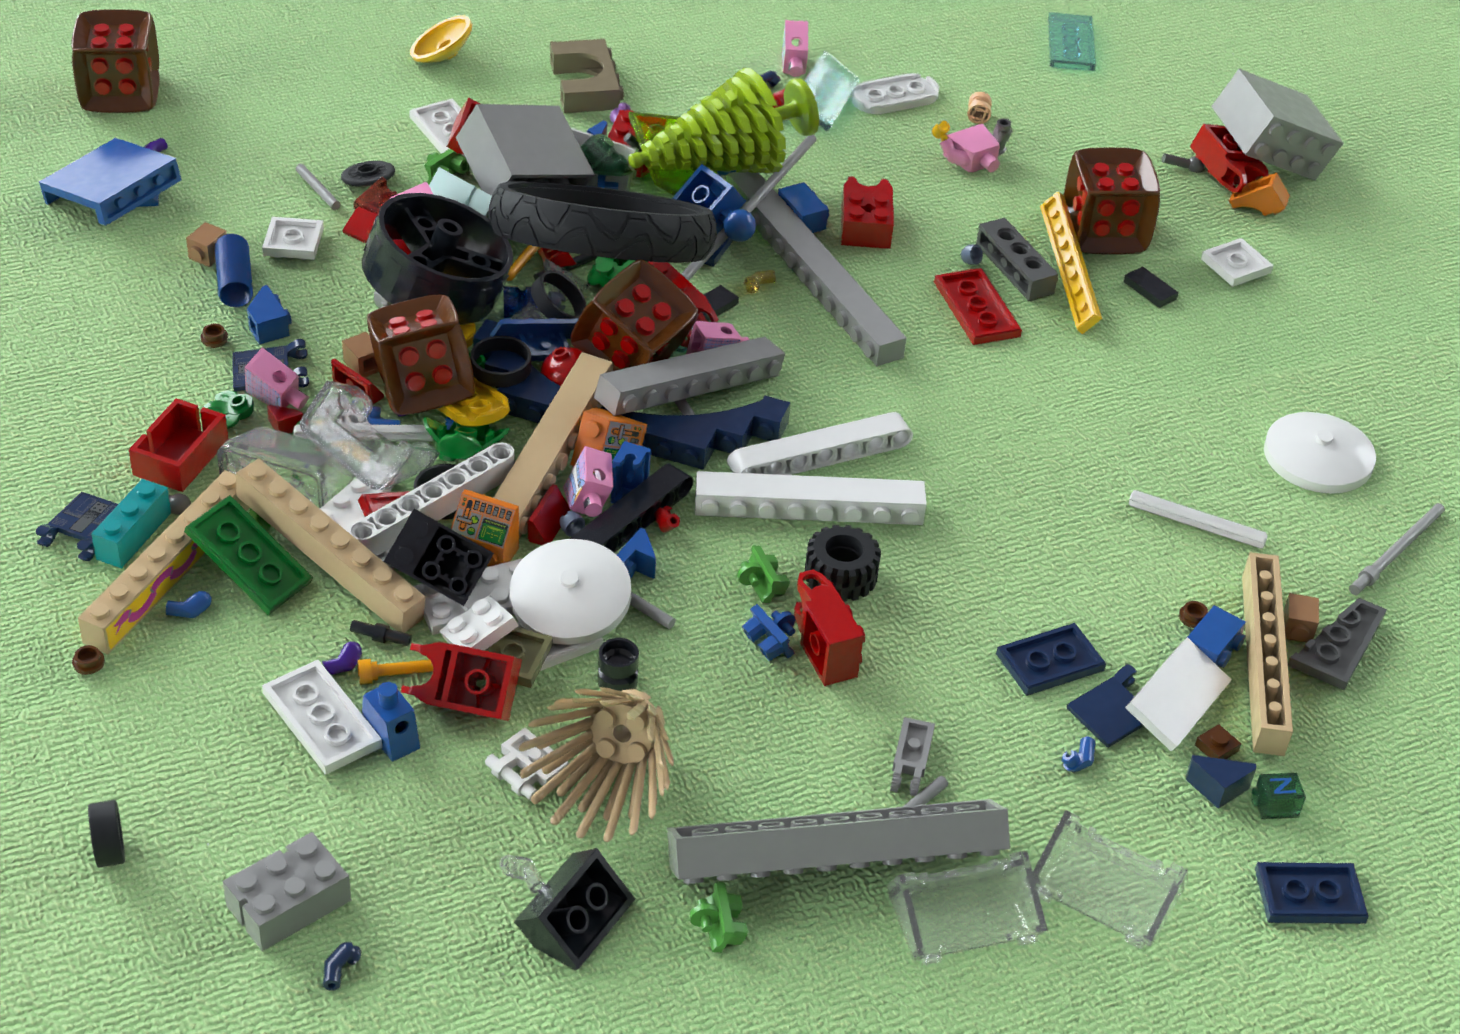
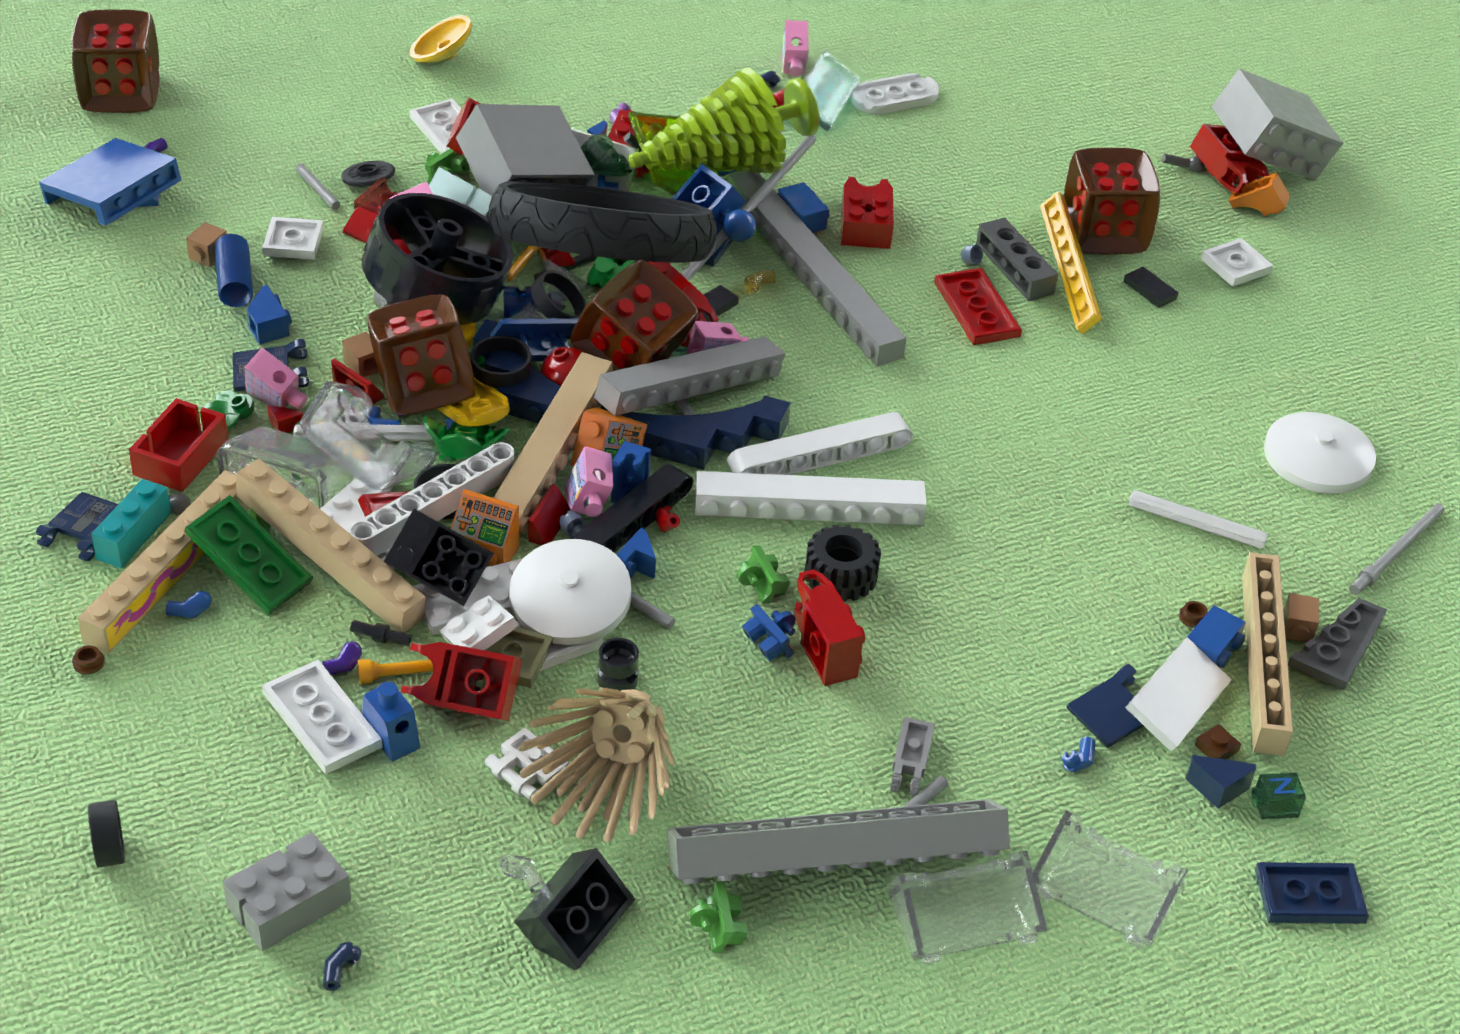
reddish brown plate [200,323,228,348] -> none
dark tan arch [550,39,624,113] -> none
bright pink torso [932,119,1012,172] -> none
light nougat wheel [968,92,992,124] -> none
dark blue tile [996,623,1106,696] -> none
clear light blue tile [1048,12,1096,71] -> none

